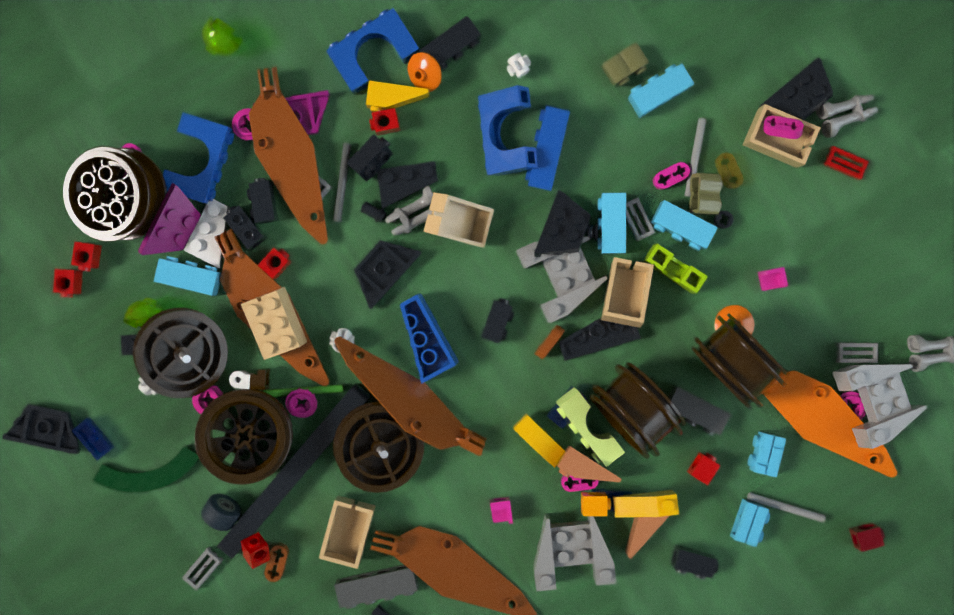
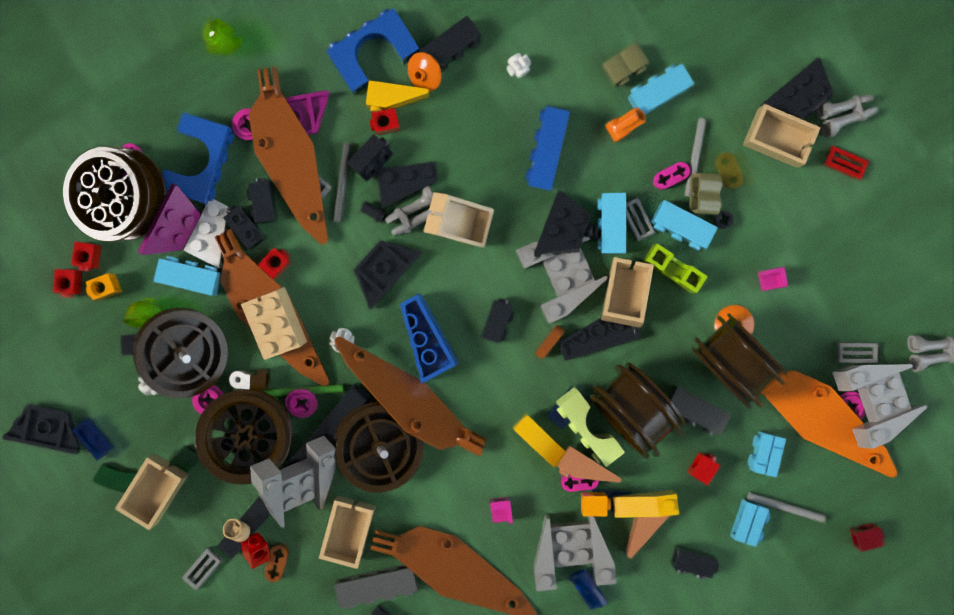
black wheel [201,493,242,531] -> none
blue arch [478,85,538,176] -> none
dark pink beam [763,116,804,139] -> none
none -> light orange brick [86,273,122,301]
none -> tan piece [115,454,189,530]
none -> tan wheel [223,518,250,542]
none -> light grey wedge [250,436,337,528]
none -> clear blue plate [569,569,608,610]
none -> orange piece [605,107,646,143]

